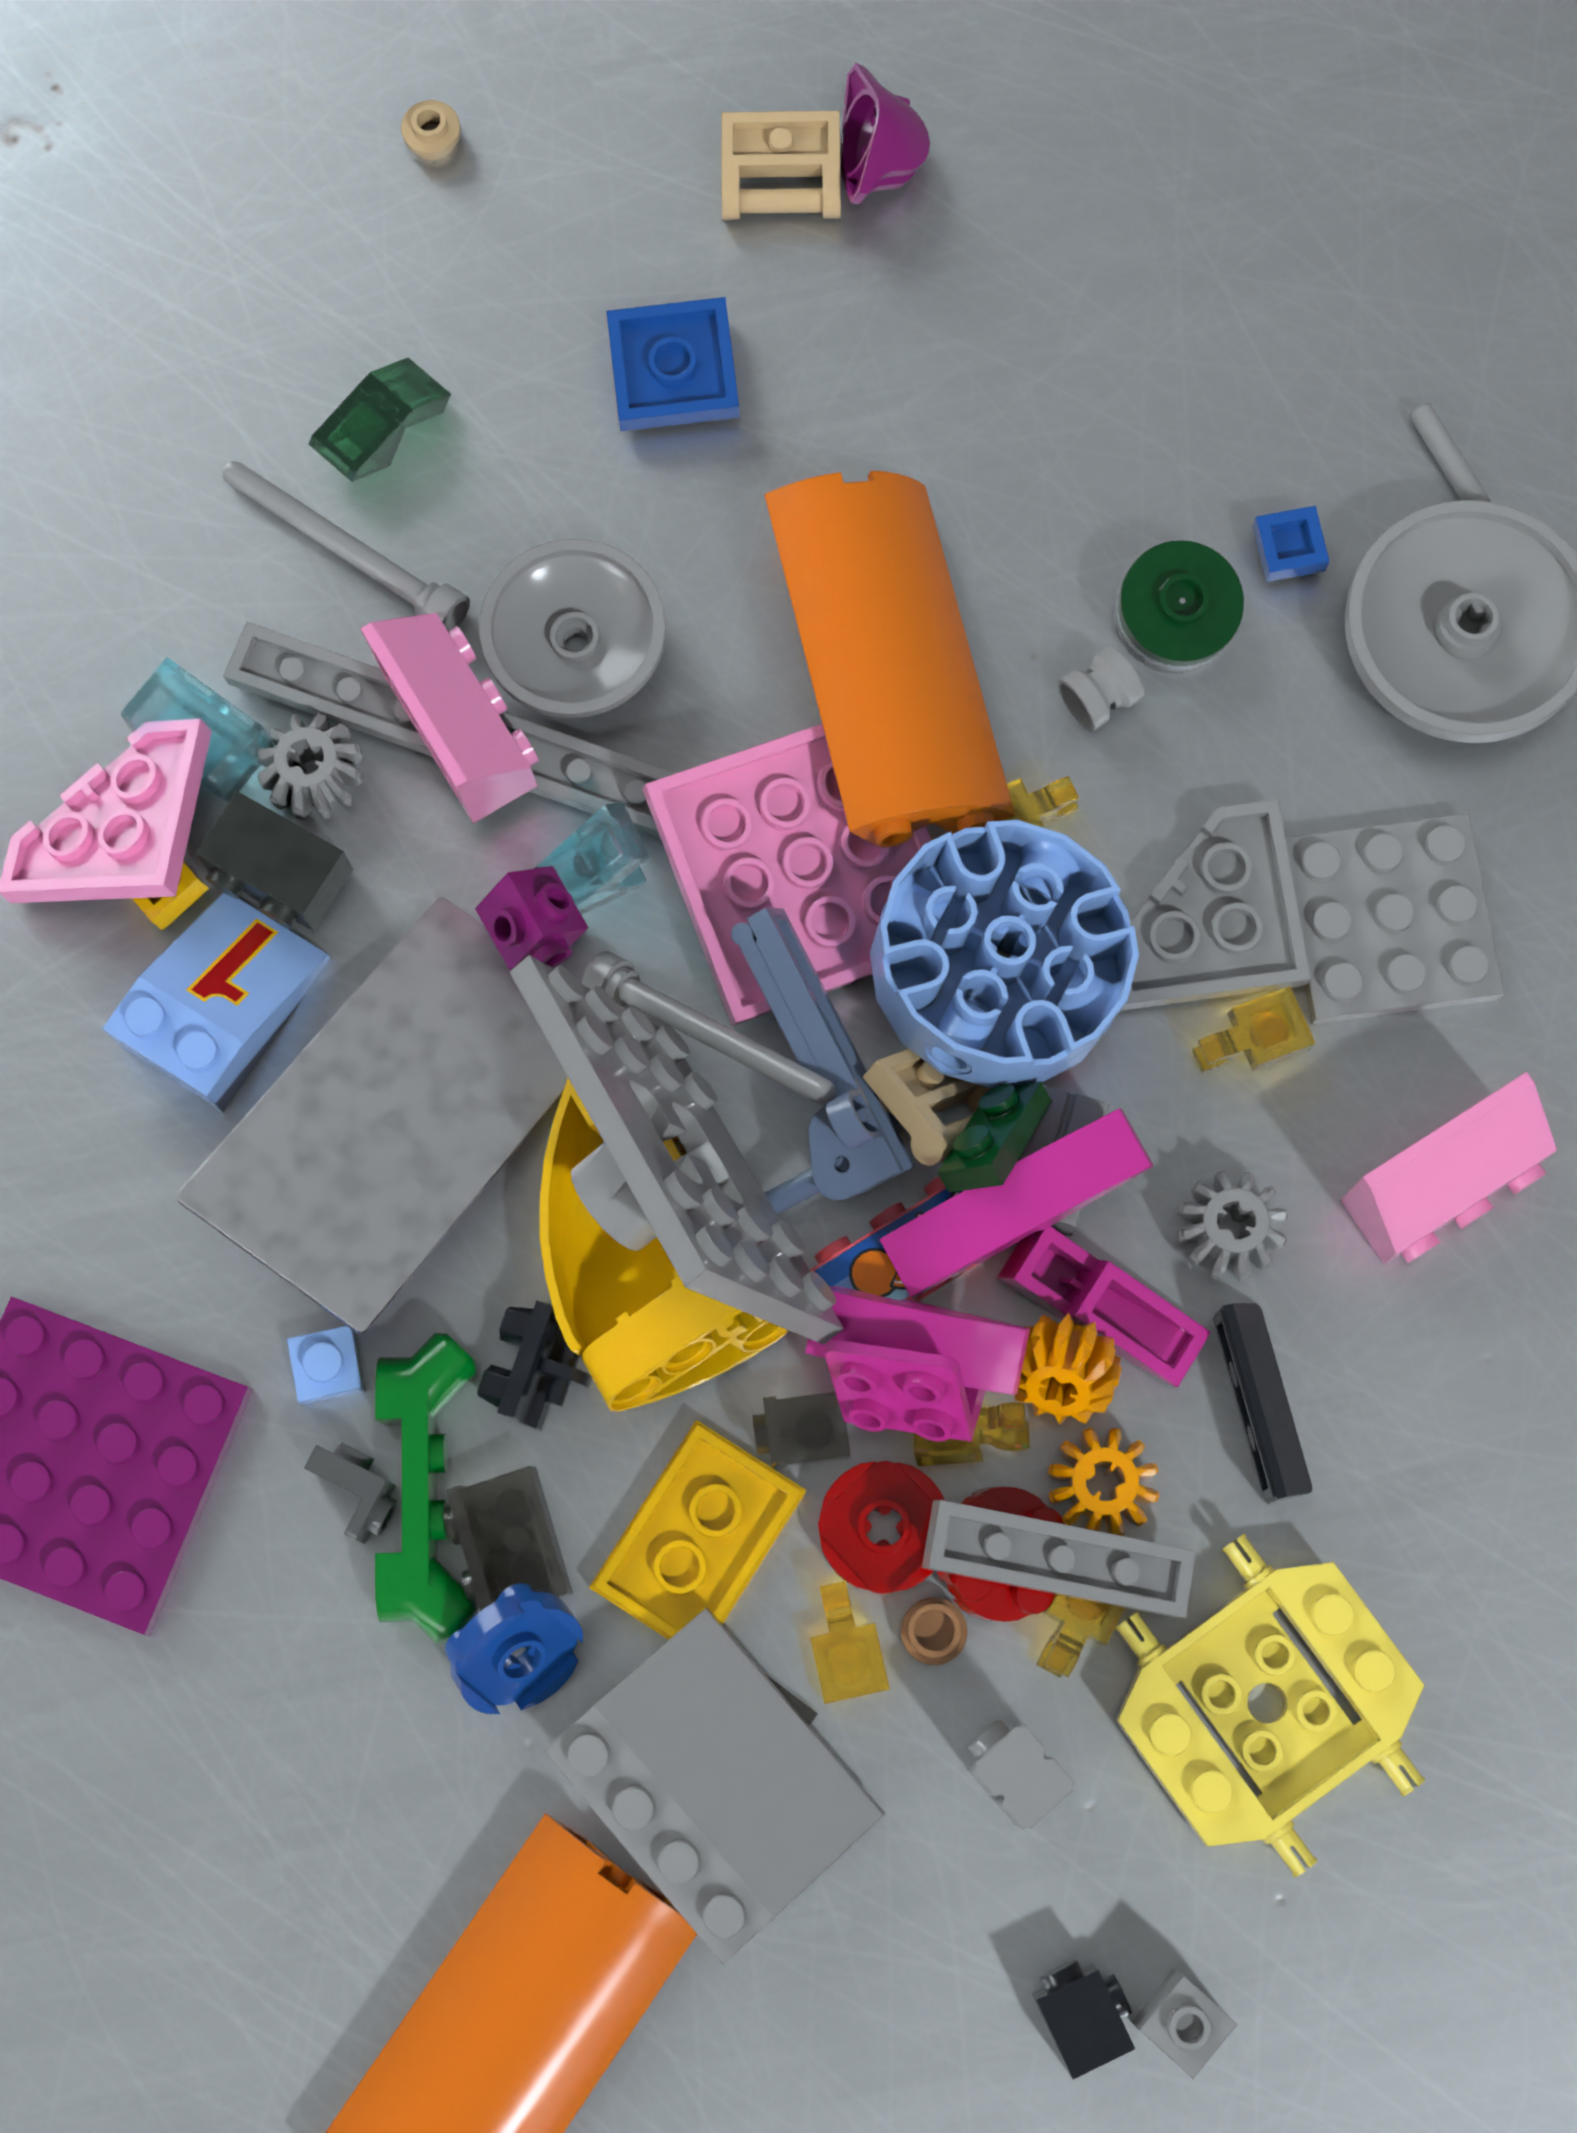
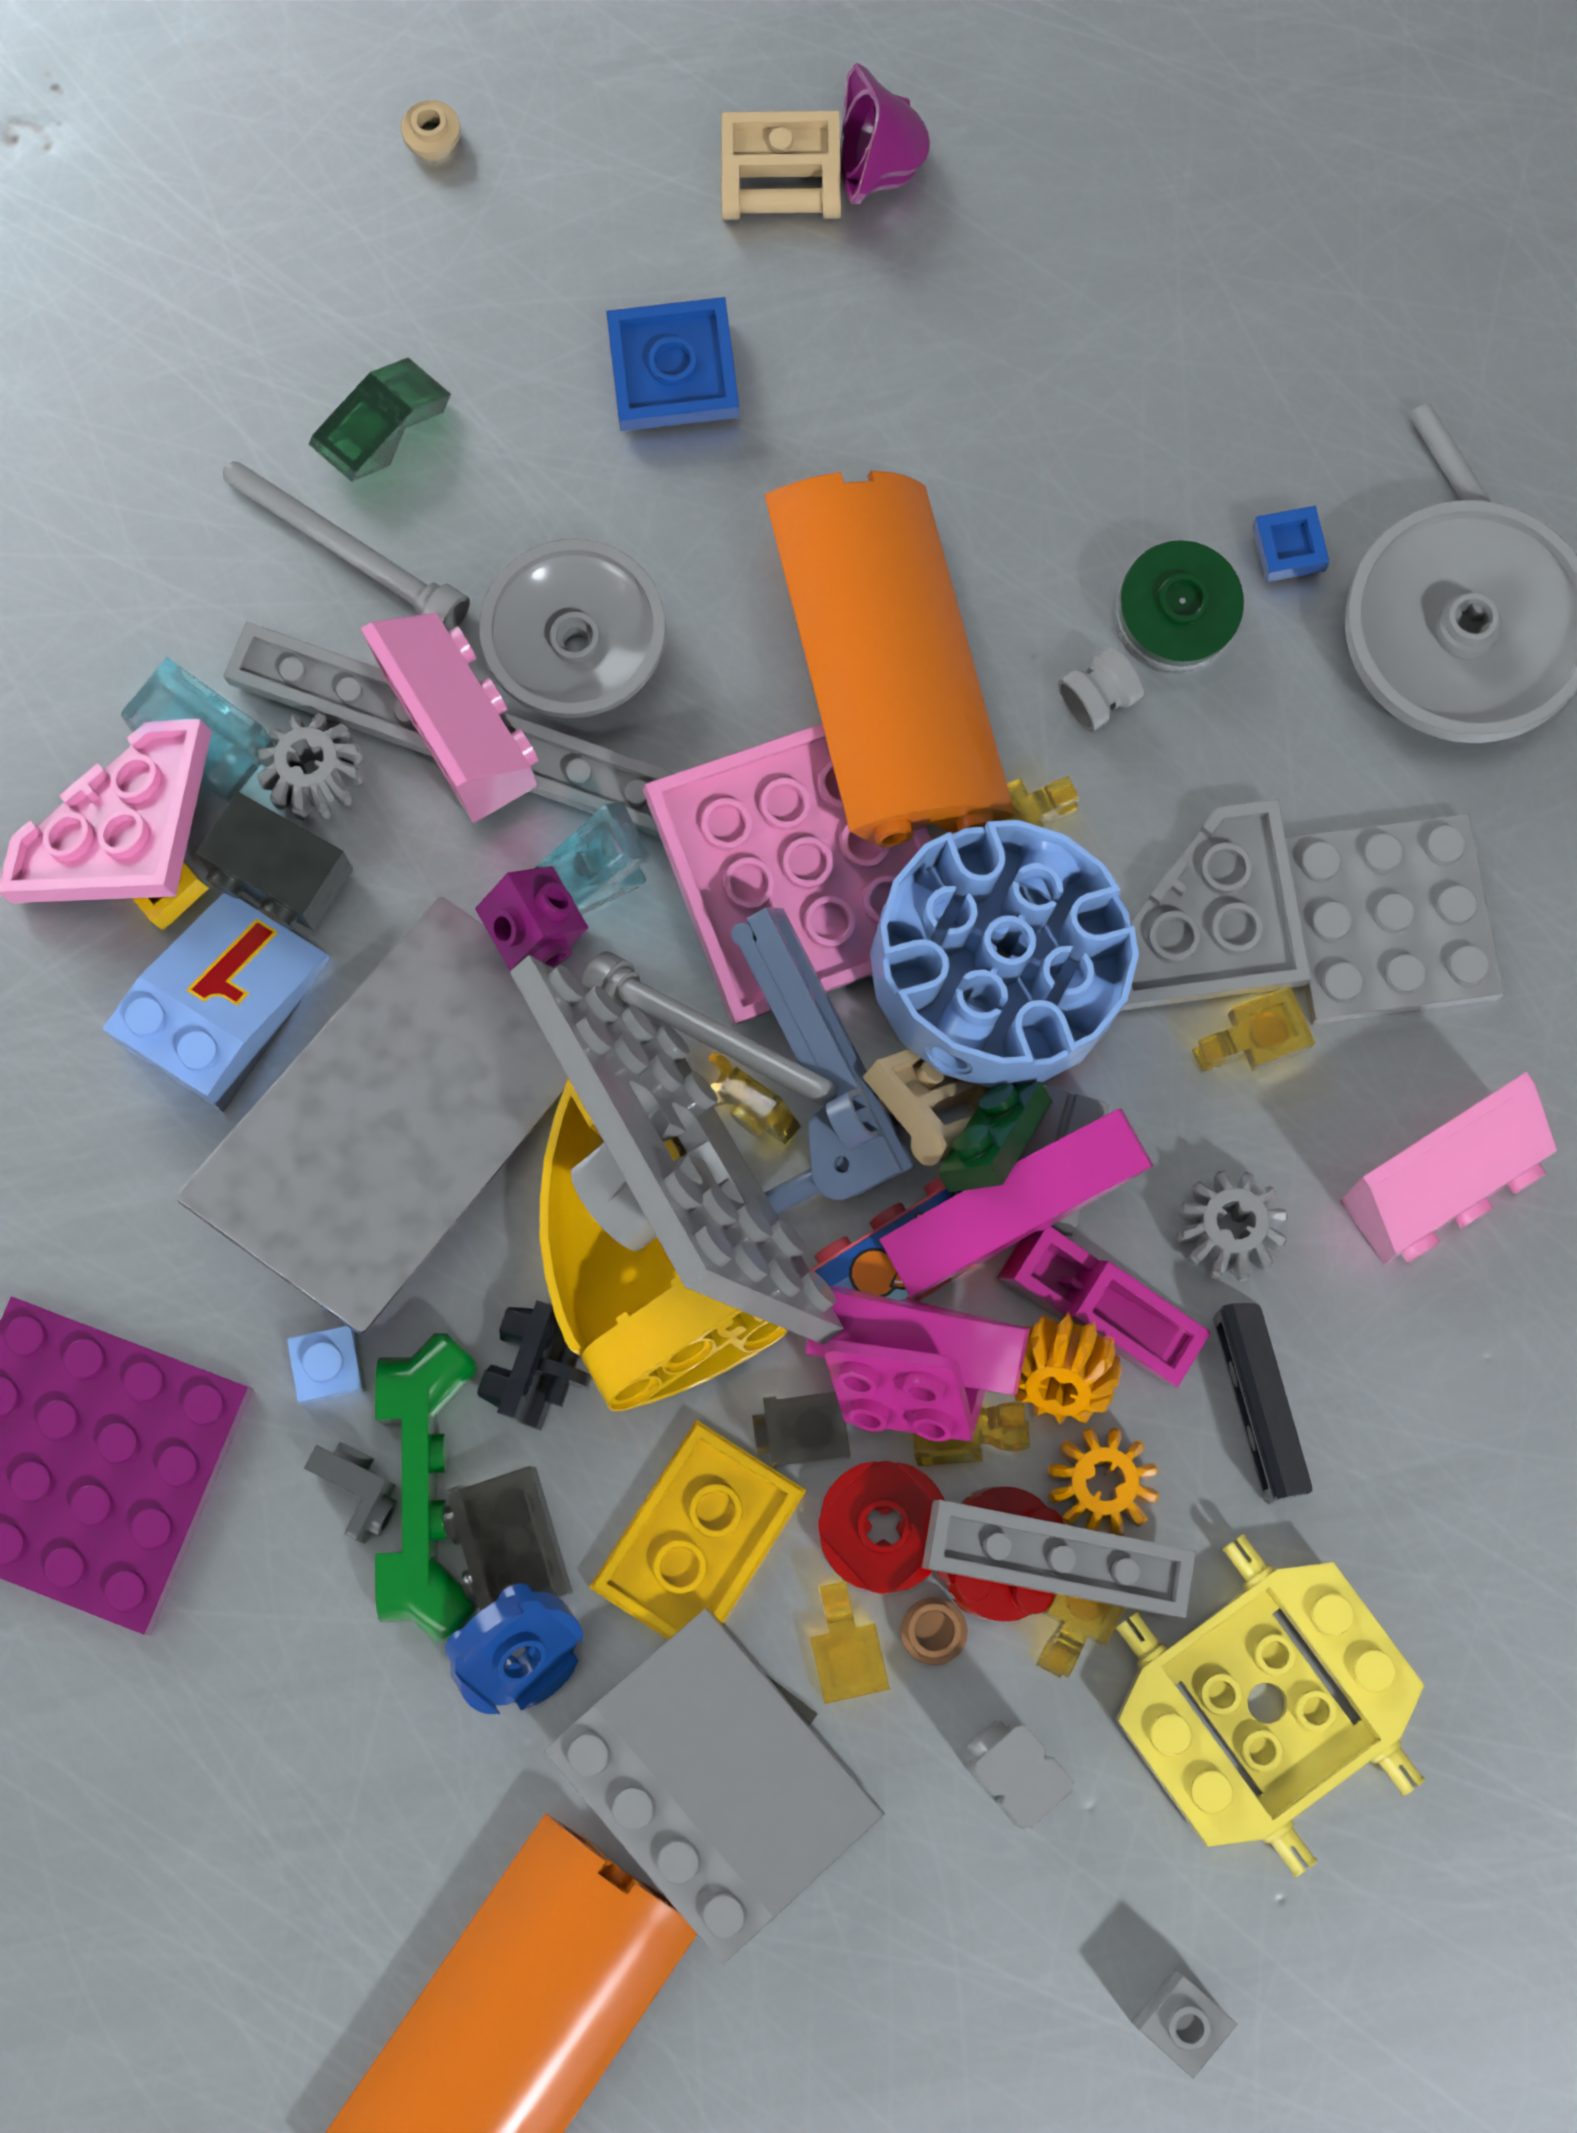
black brick [1032,1960,1135,2080] -> none
none -> clear yellow plate [708,1053,801,1145]

